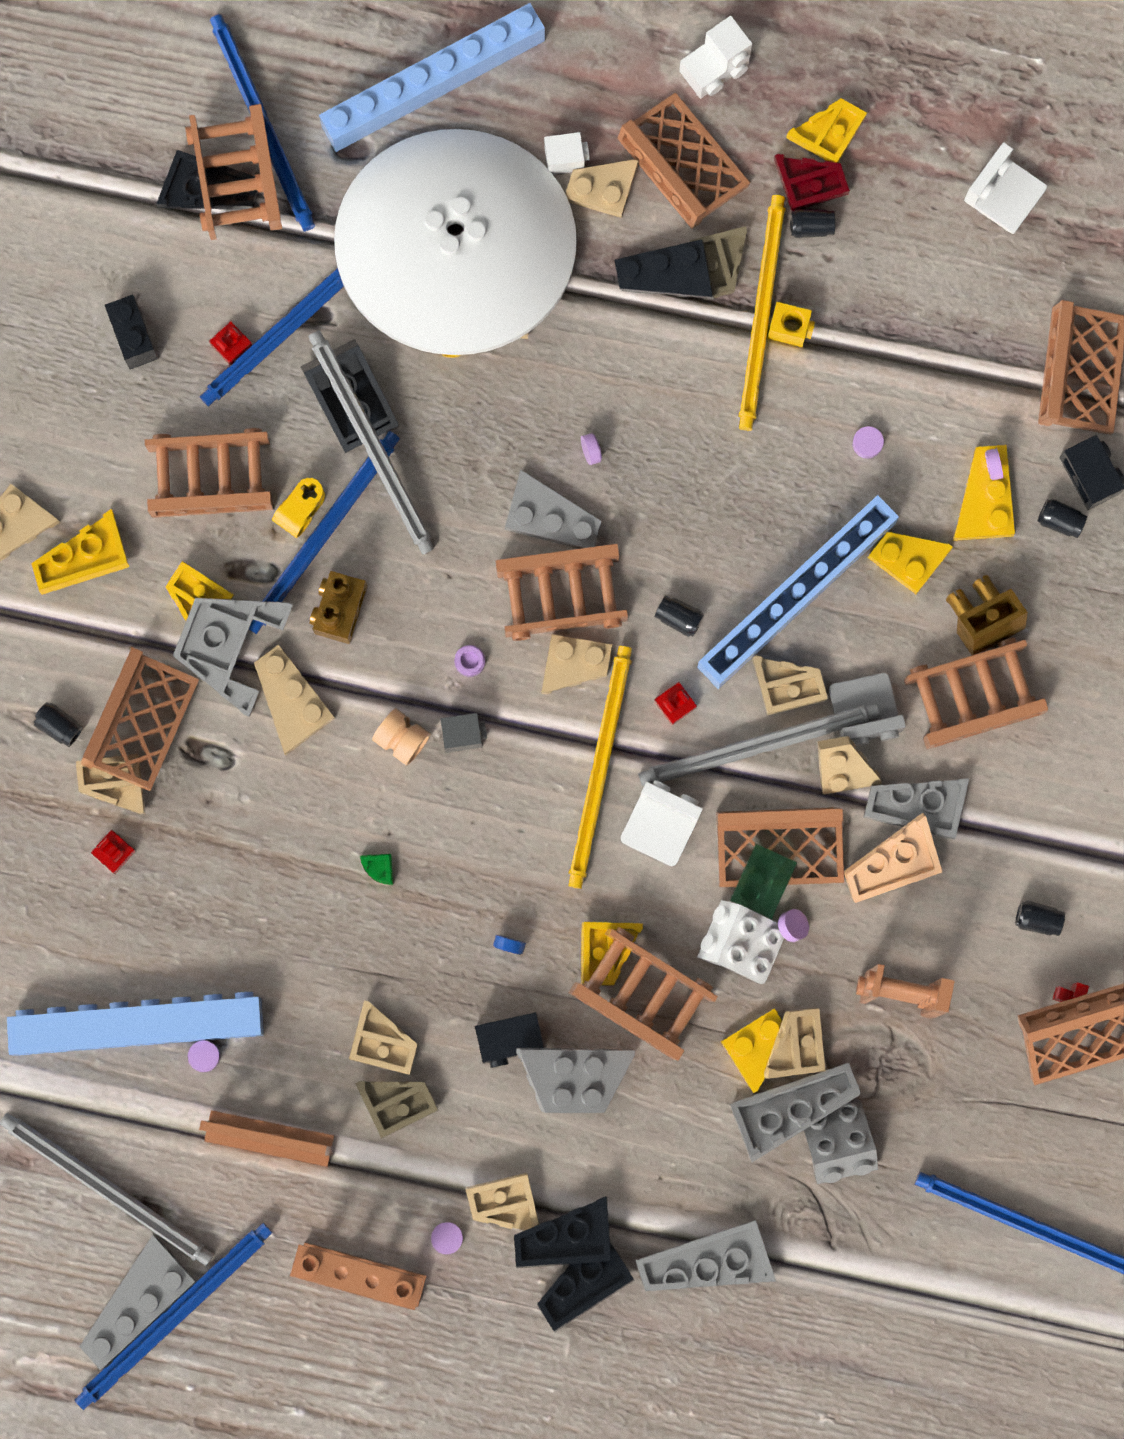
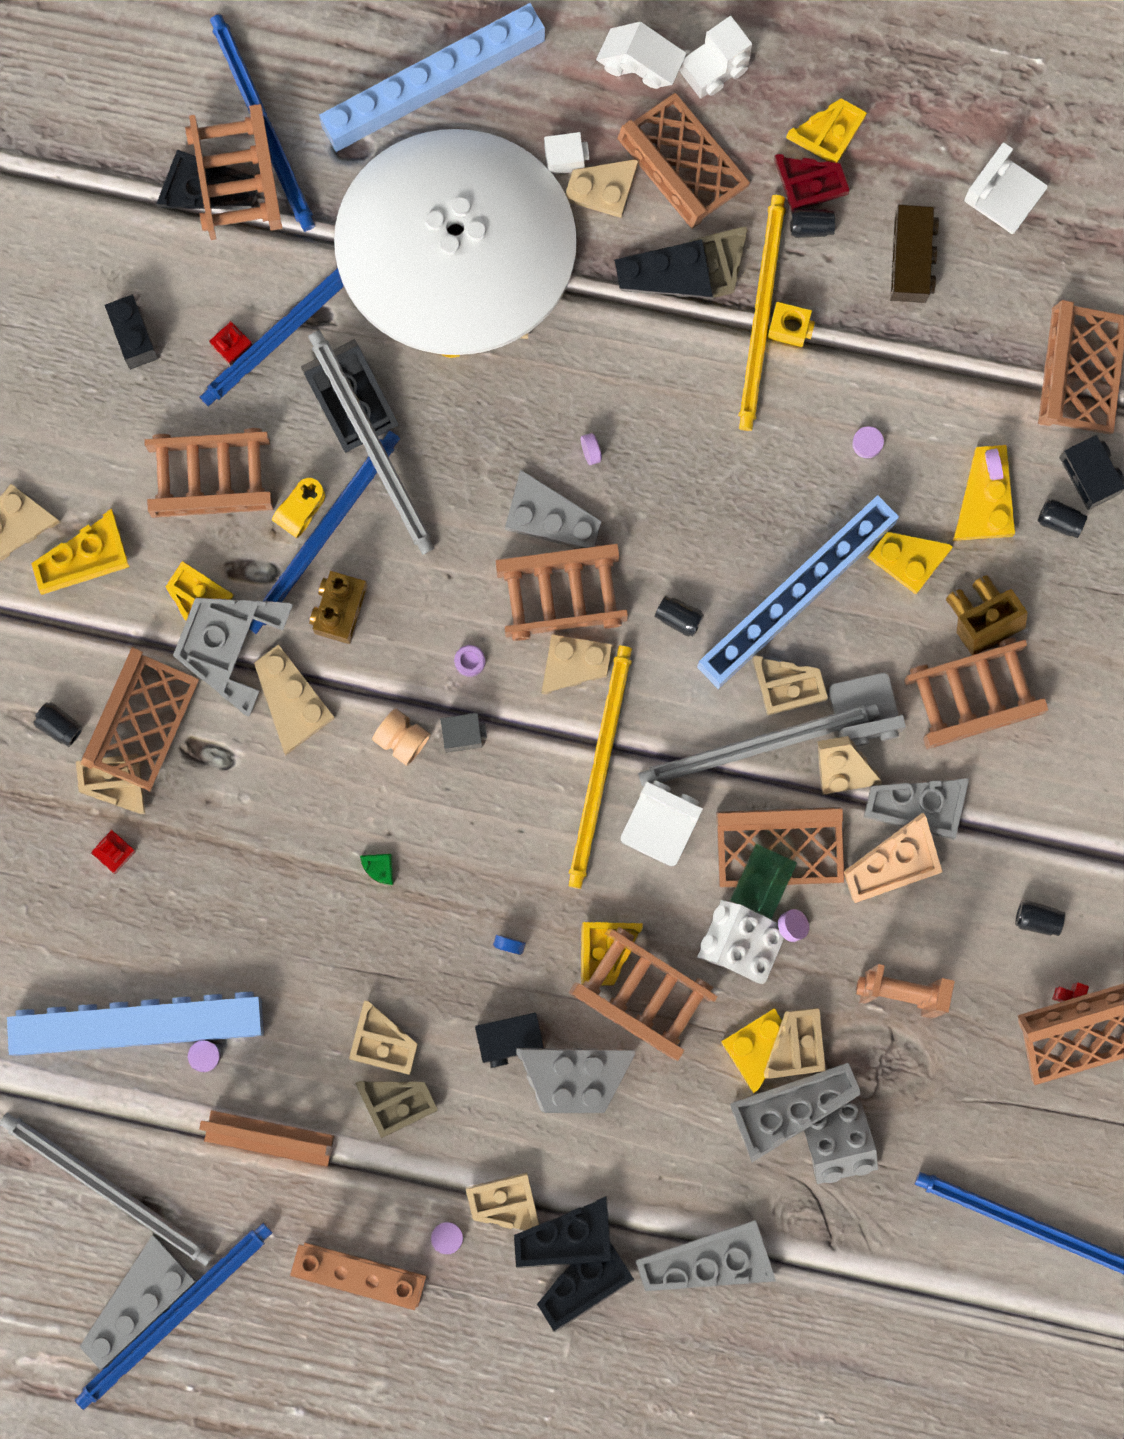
red tile [654,682,697,726] -> none
none -> white brick [596,22,687,89]
none -> dark brown brick [890,204,939,303]

